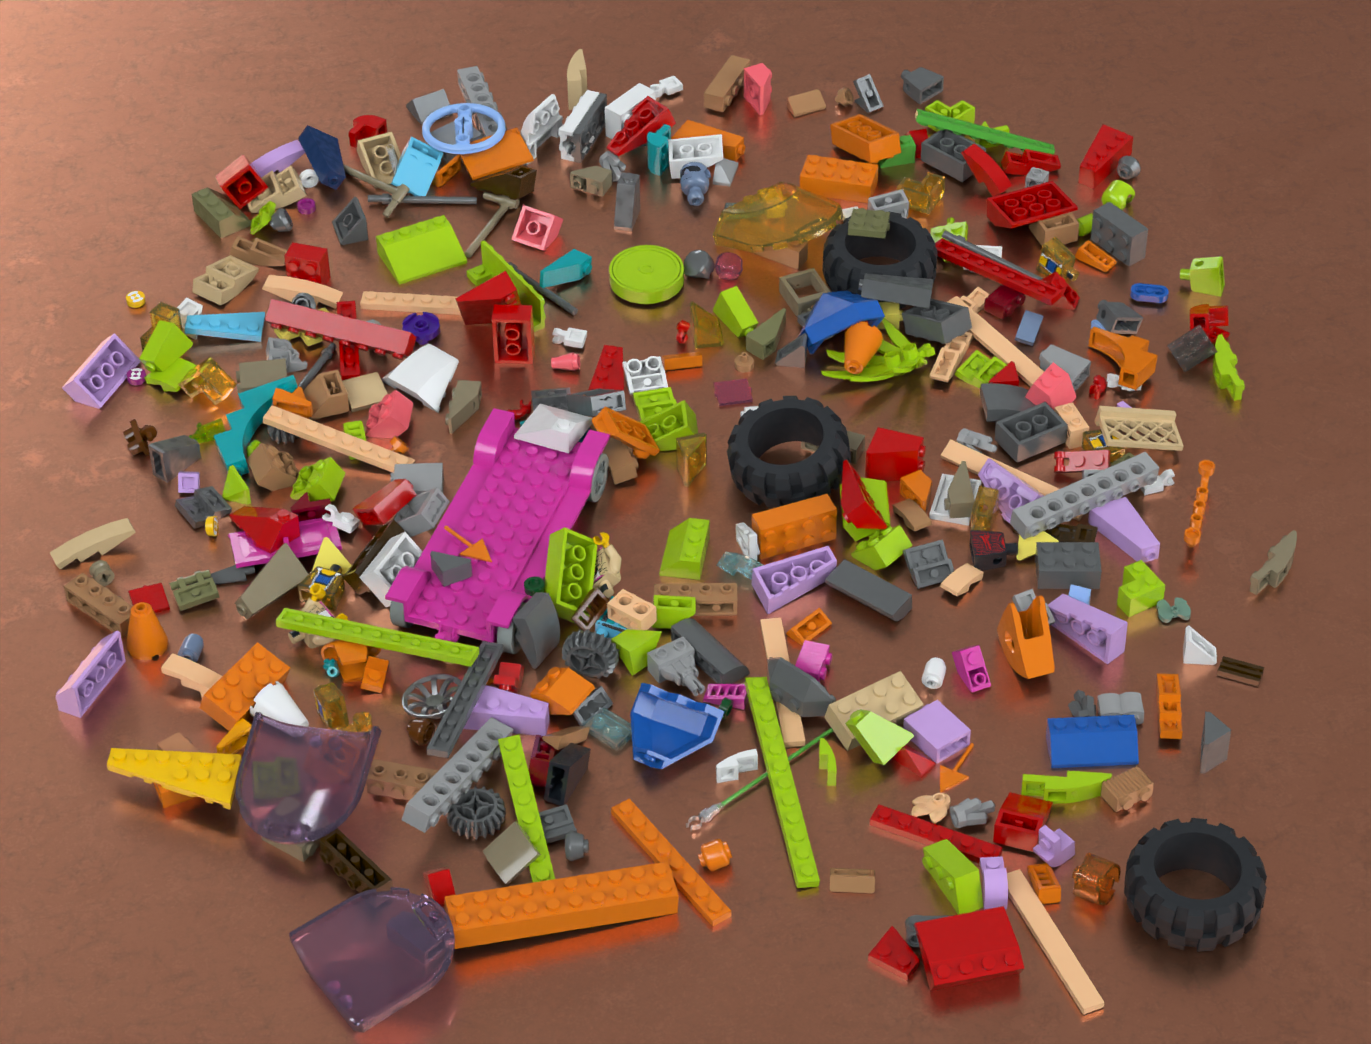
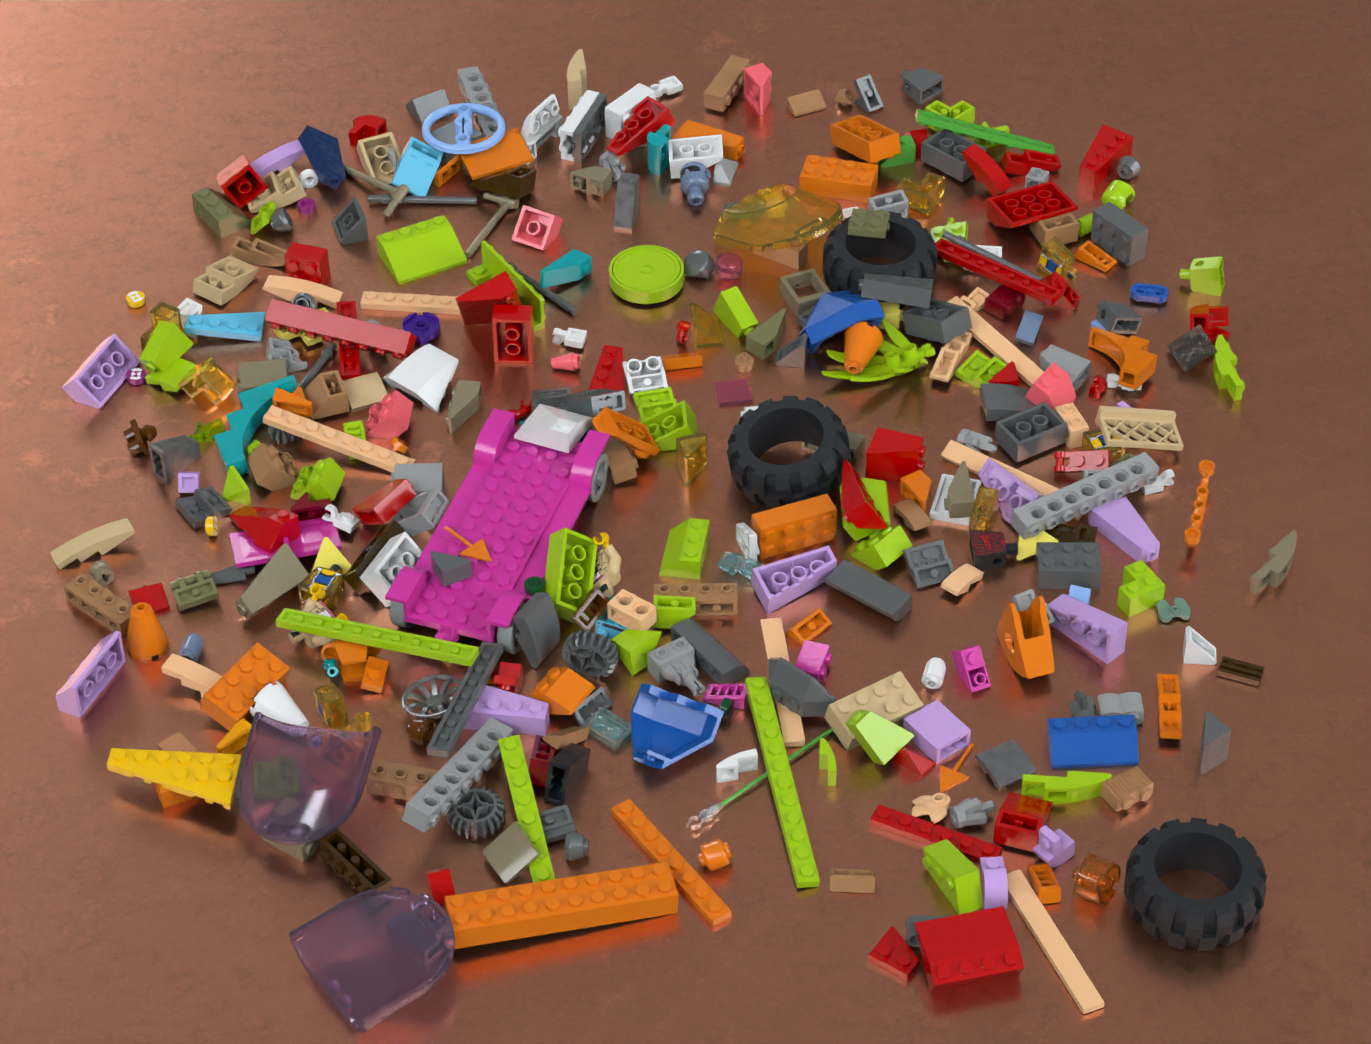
none -> flat silver slope [975,739,1037,790]

